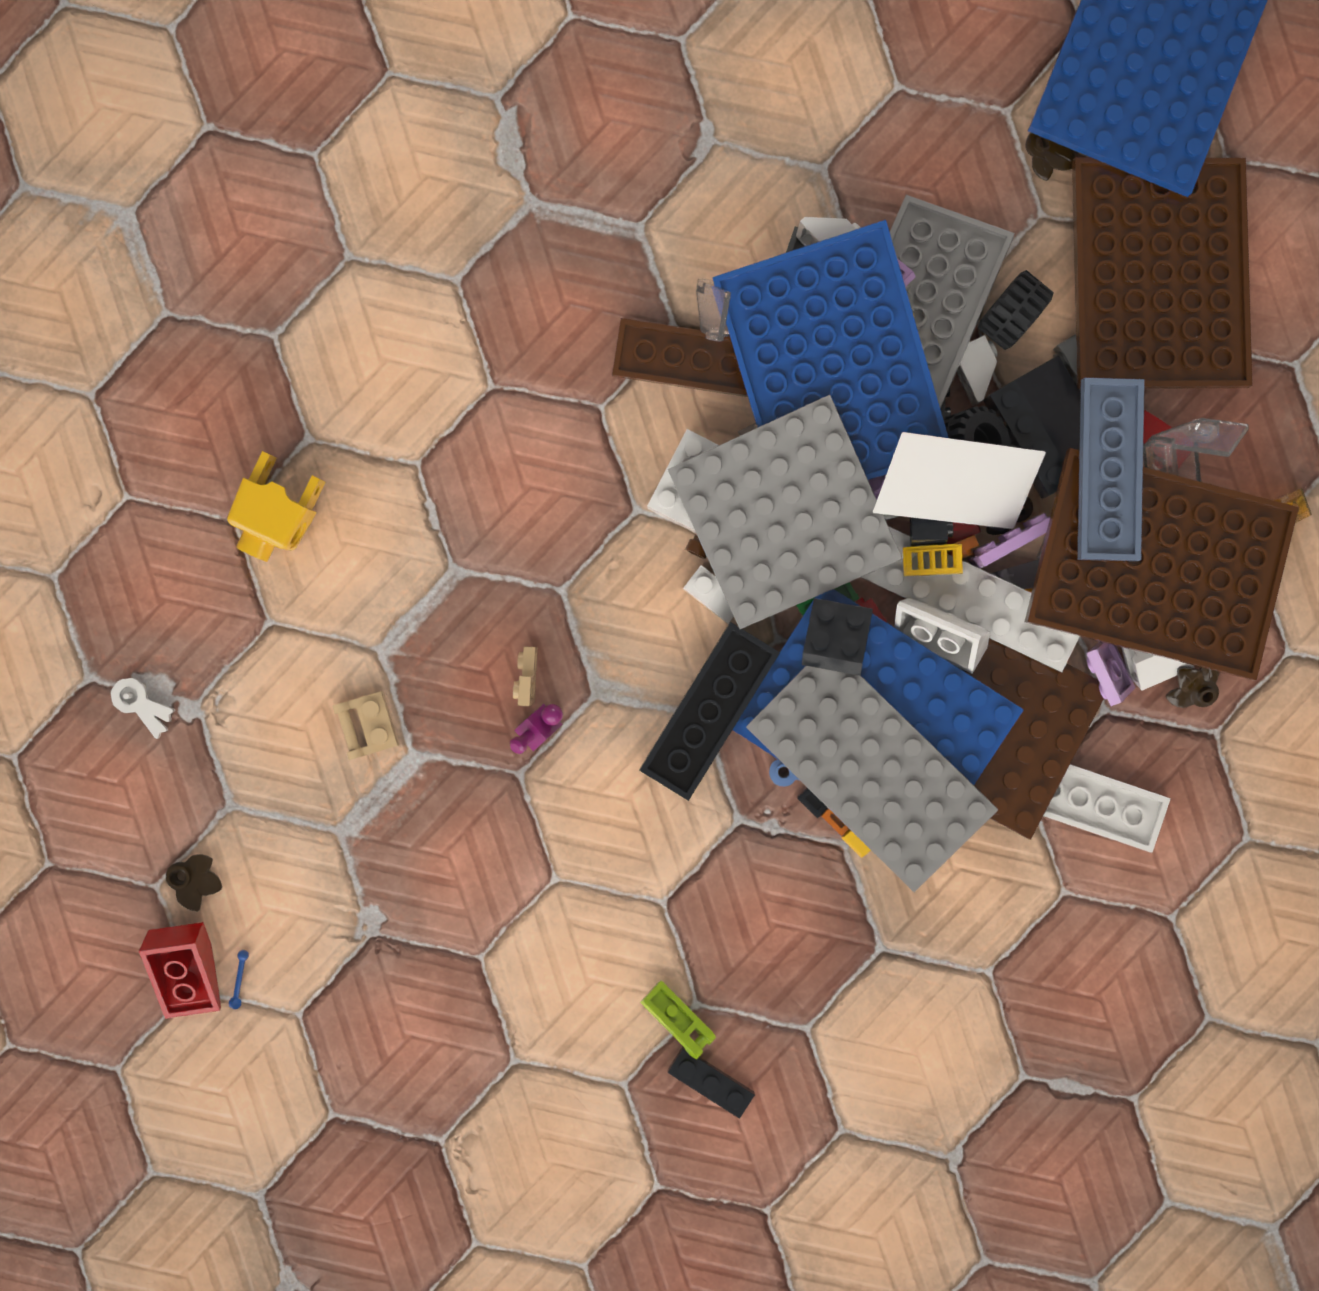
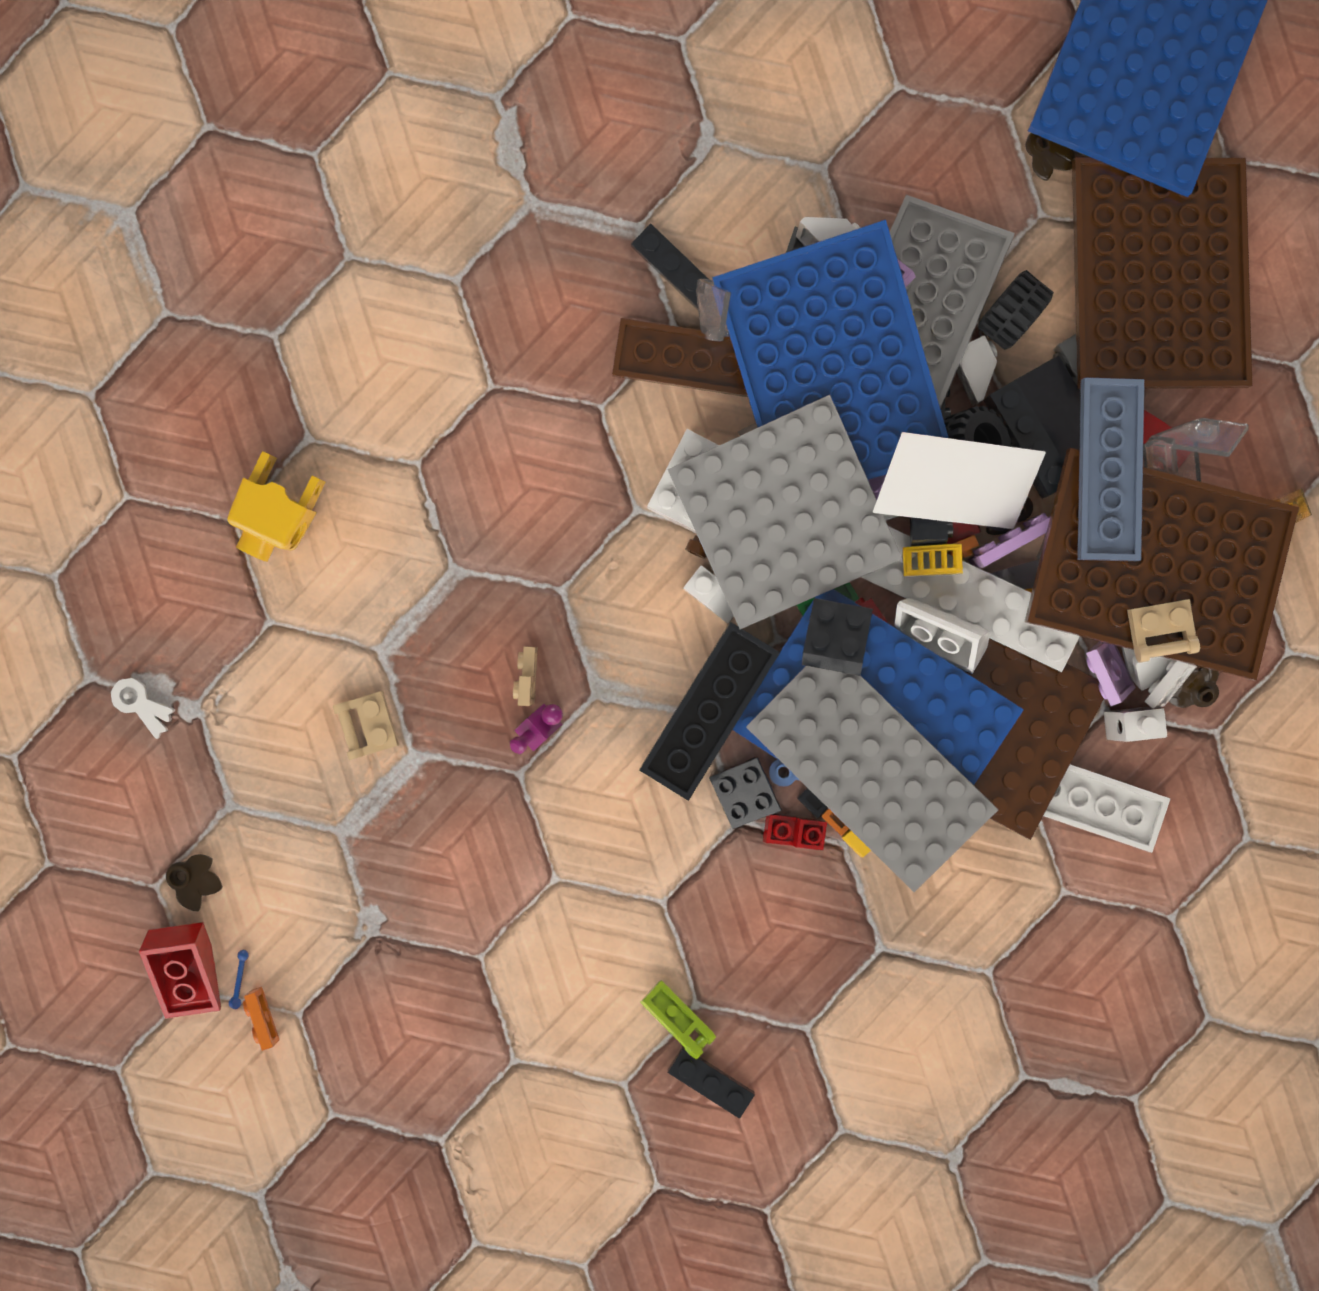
none -> orange plate [243,987,280,1051]
none -> black plate [631,223,723,325]
none -> hinge [709,757,782,829]
none -> red slope [763,814,827,850]
none -> white torso [1104,706,1167,742]
none -> tan plate [1127,599,1200,663]
none -> white plate [1145,660,1197,709]

